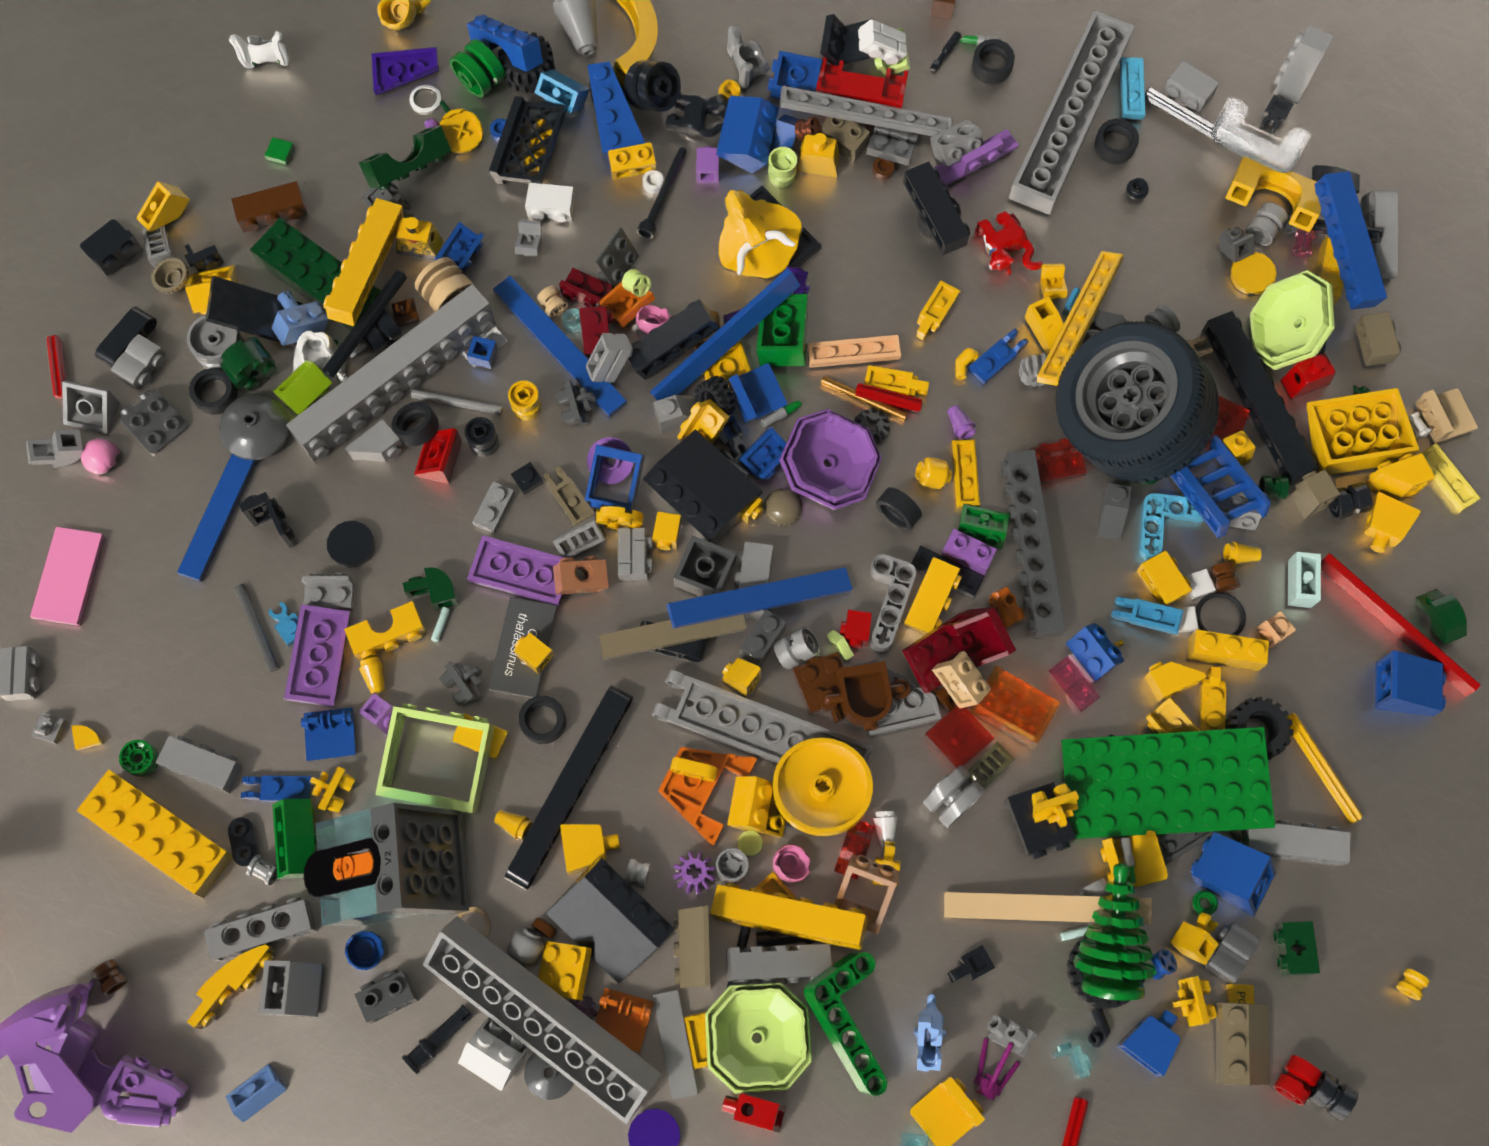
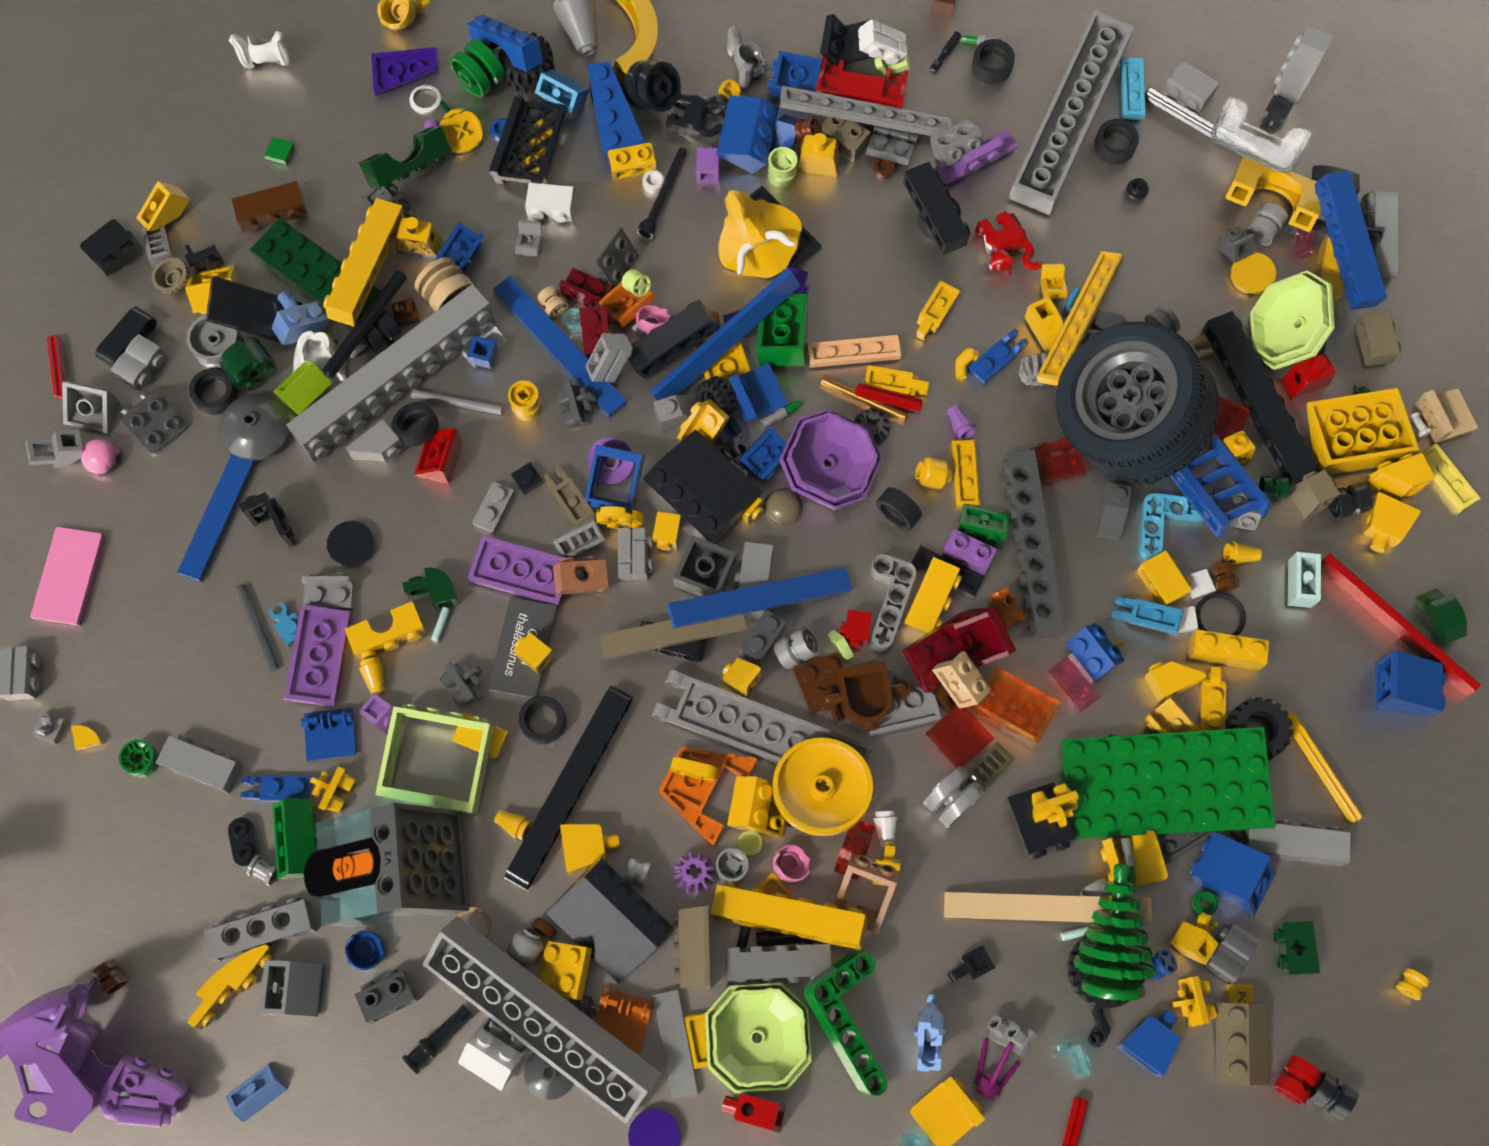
yellow brick [76,769,233,898] -> none
black wheel [465,417,499,457] -> none
light nougat bracket [1256,611,1296,648] -> none

